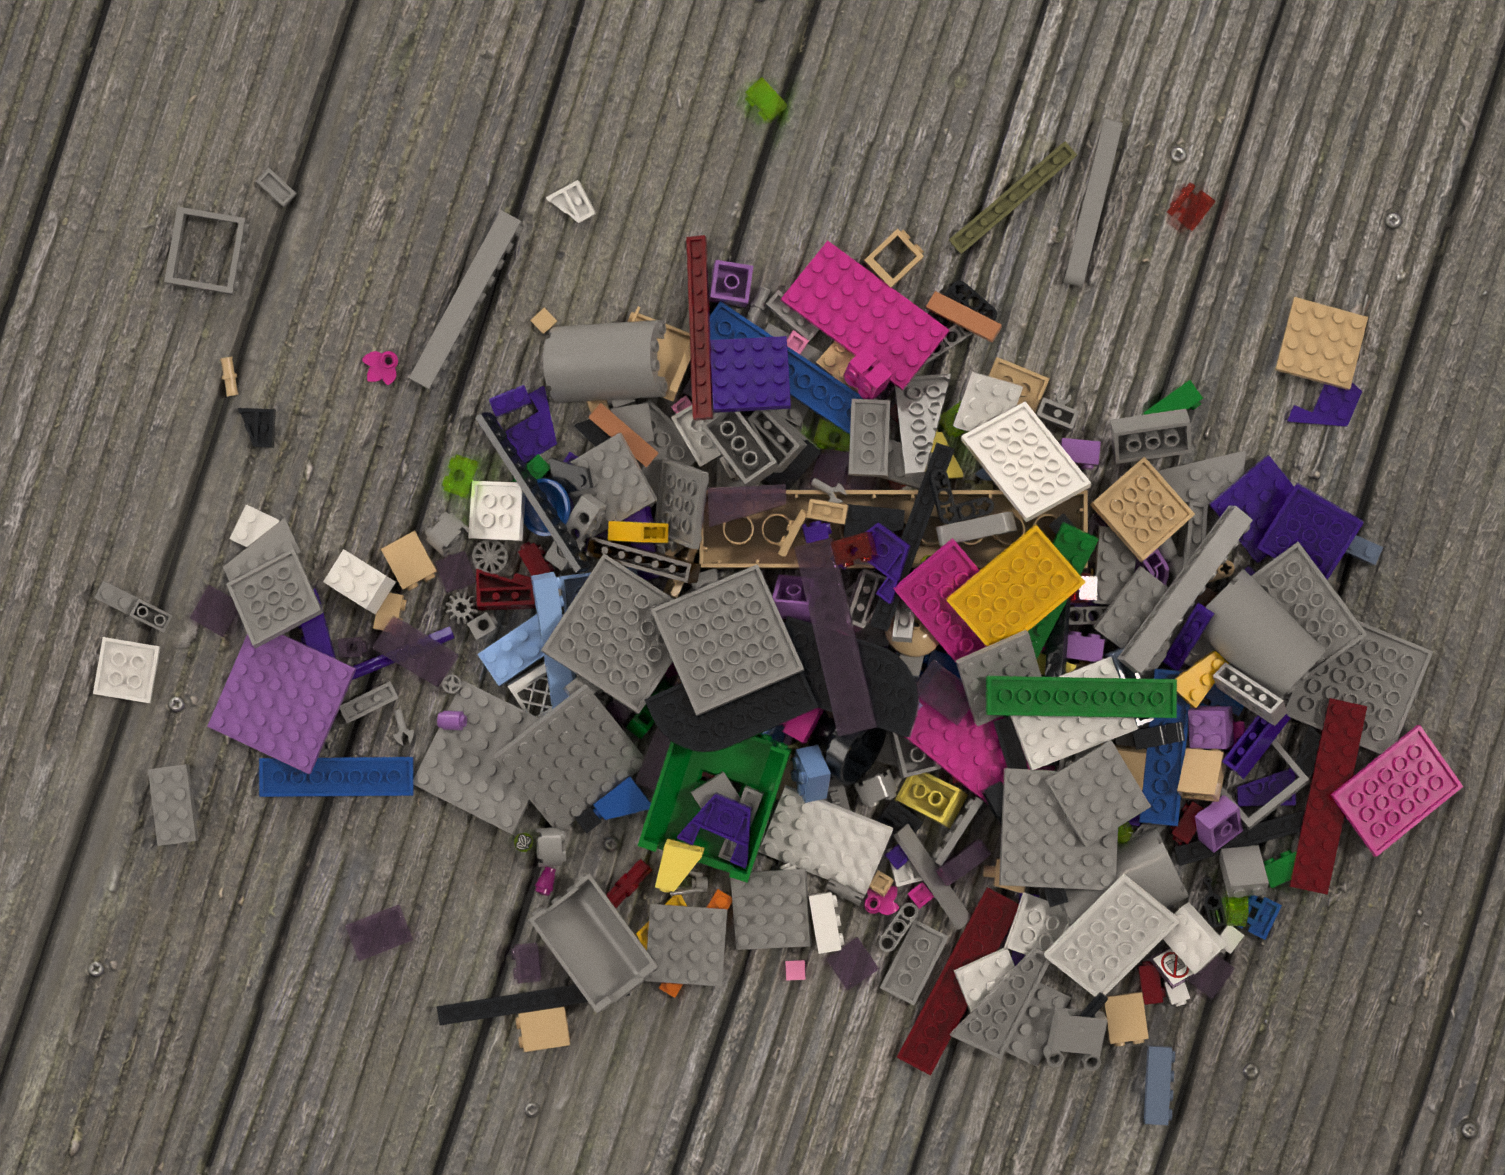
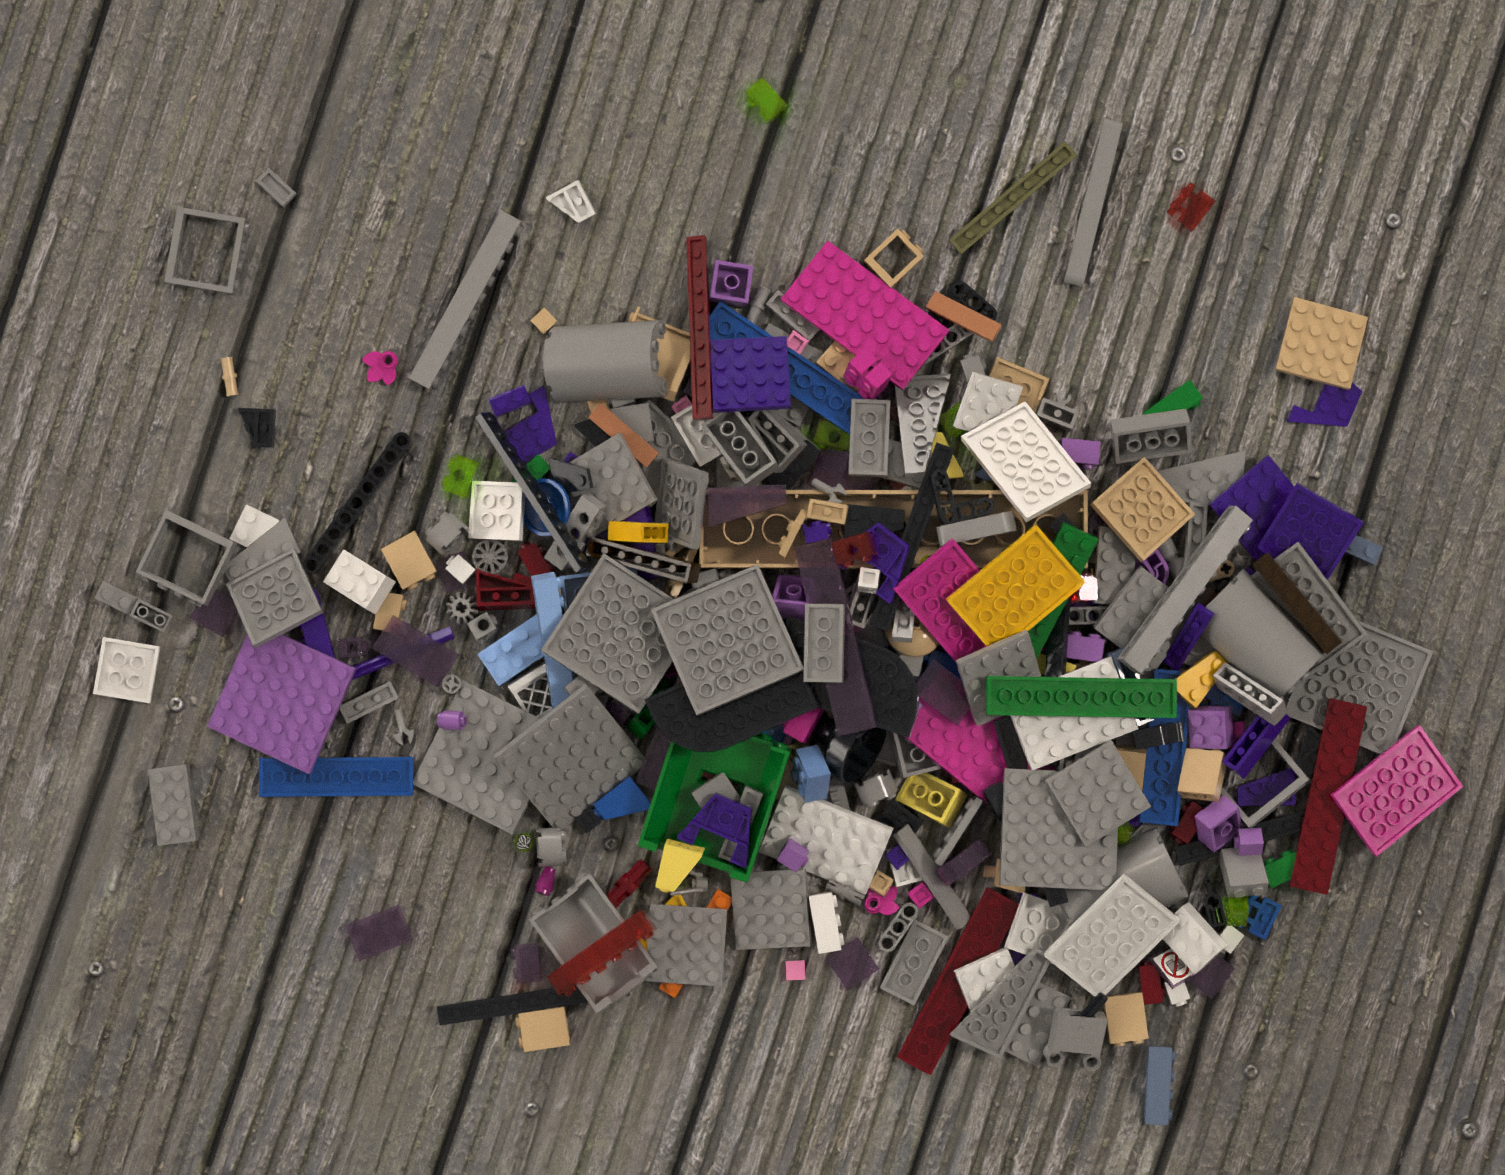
none -> light grey window [136,510,238,607]
none -> black beam [303,432,412,574]
none -> white brick [445,554,476,585]
none -> clear red brick [546,910,657,996]
none -> medium lavender brick [777,838,809,872]
none -> light grey plate [803,604,845,683]
none -> white brick [858,567,880,594]
none -> light grey brick [960,353,987,384]
none -> medium lavender brick [1234,828,1264,856]
none -> dark brown brick [1253,550,1342,654]

